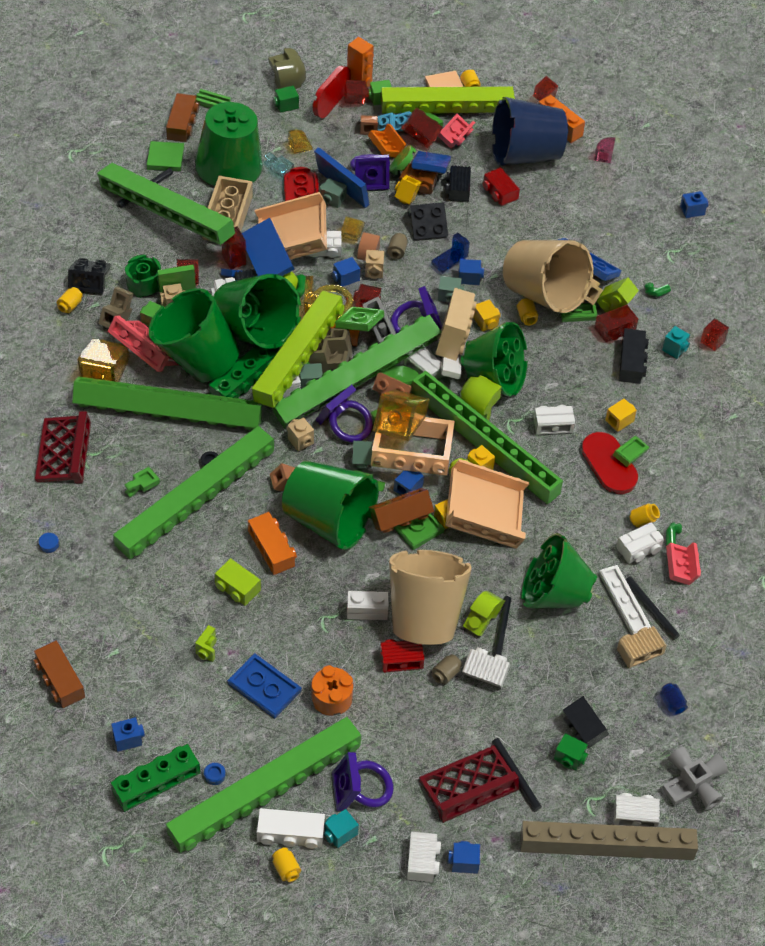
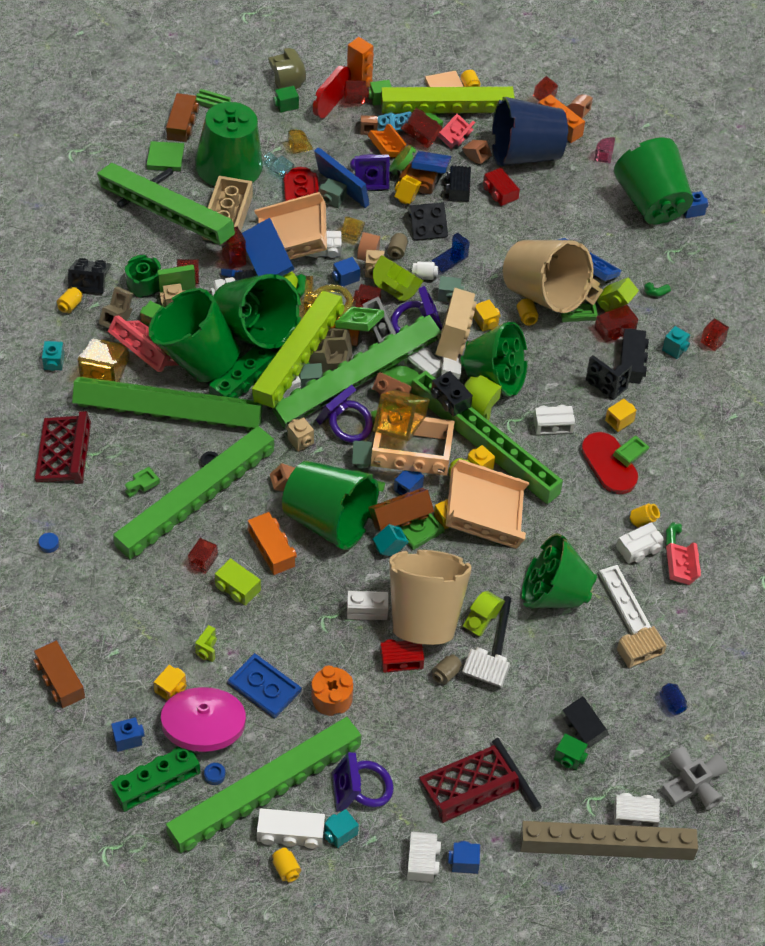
blue brick [458,259,484,285] -> none
black bar [626,576,680,640] -> none
none -> teal brick [42,341,65,371]
none -> yellow brick [153,665,187,701]
none -> dark pink dish [161,687,246,752]
none -> clear red brick [188,538,218,574]
none -> lime brick [373,255,423,301]
none -> teal brick [373,524,409,556]
none -> white brick [412,261,438,280]
none -> black brick [431,371,473,417]
none -> nougat brick [462,140,492,164]
none -> nougat brick [567,94,593,119]
none -> black bracket [586,355,632,400]
none -> green cone [613,137,693,225]

